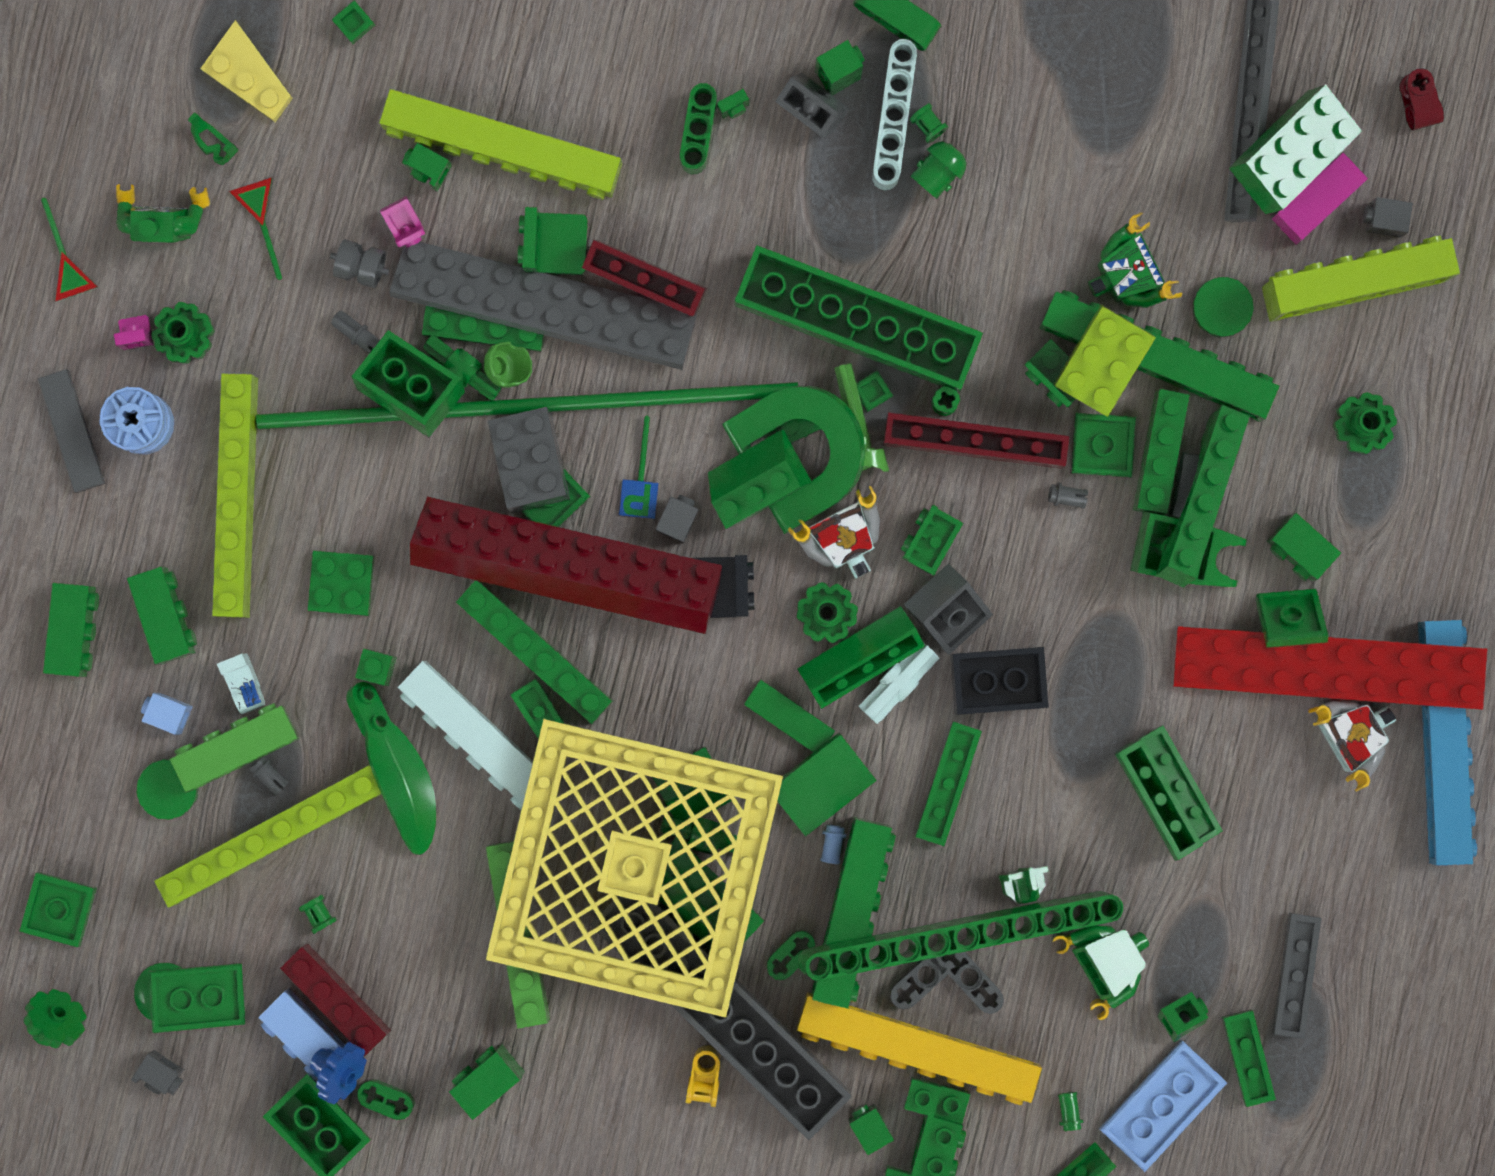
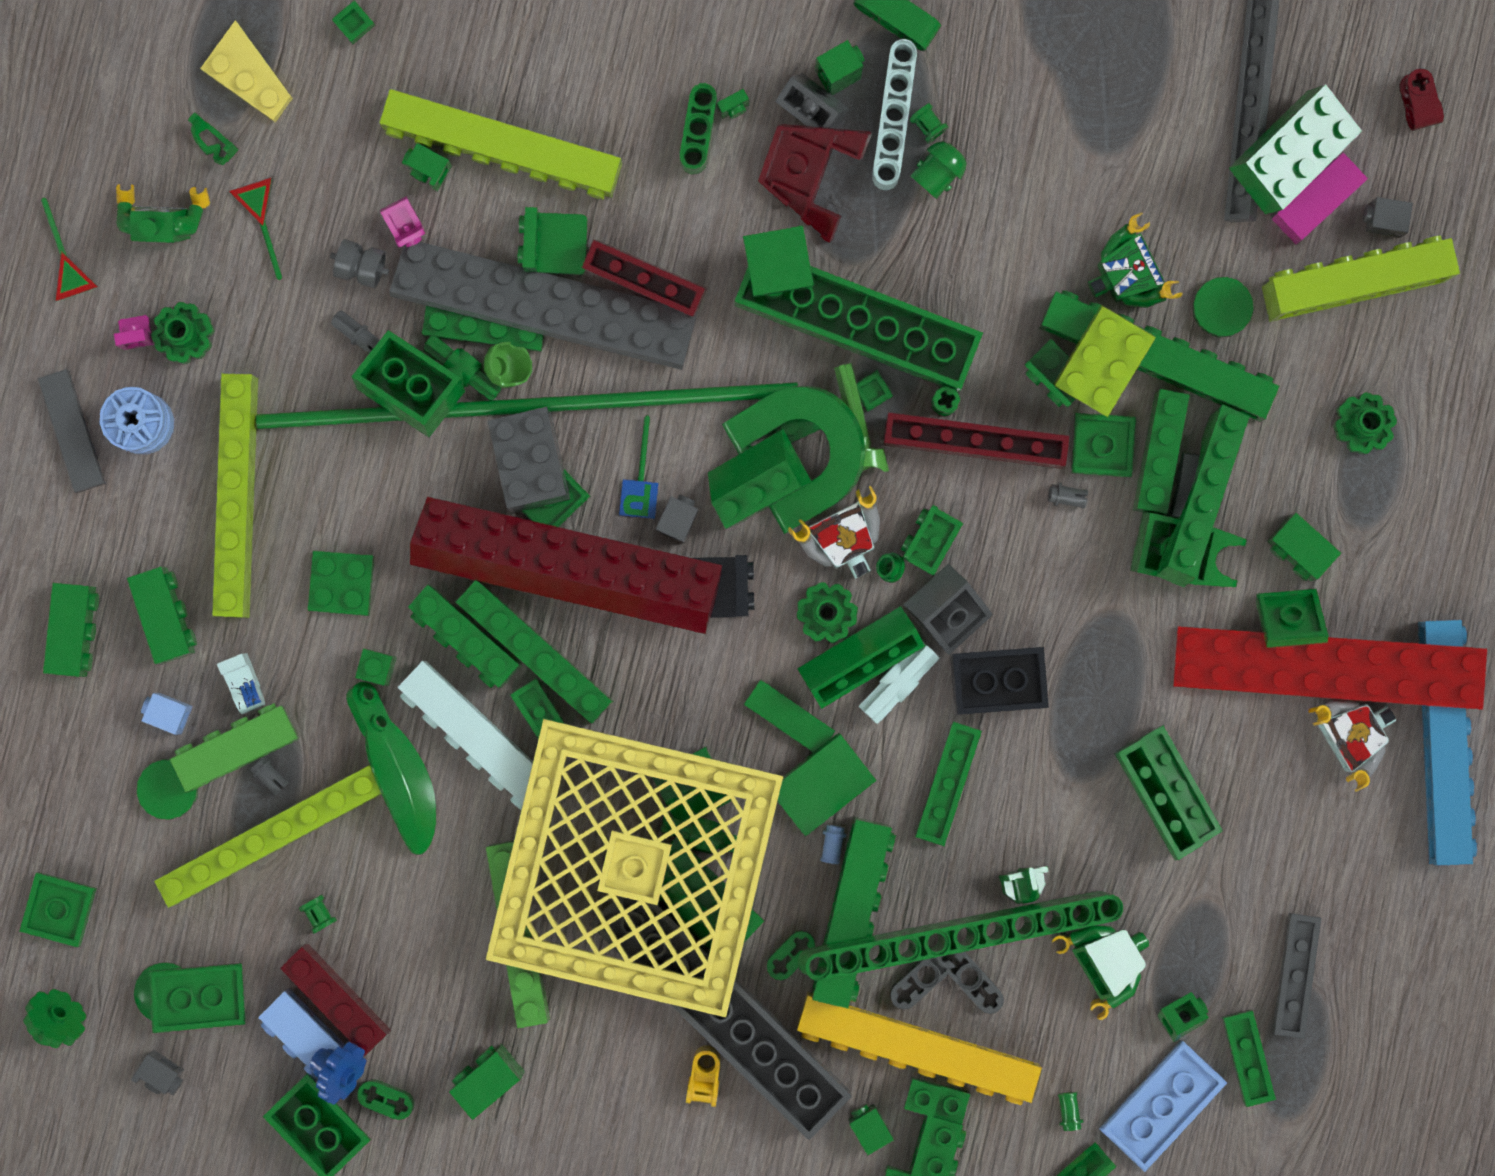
none -> green brick [408,585,522,688]
none -> green tile [743,226,814,297]
none -> dark red wing [758,124,872,243]
none -> green plate [876,552,905,583]

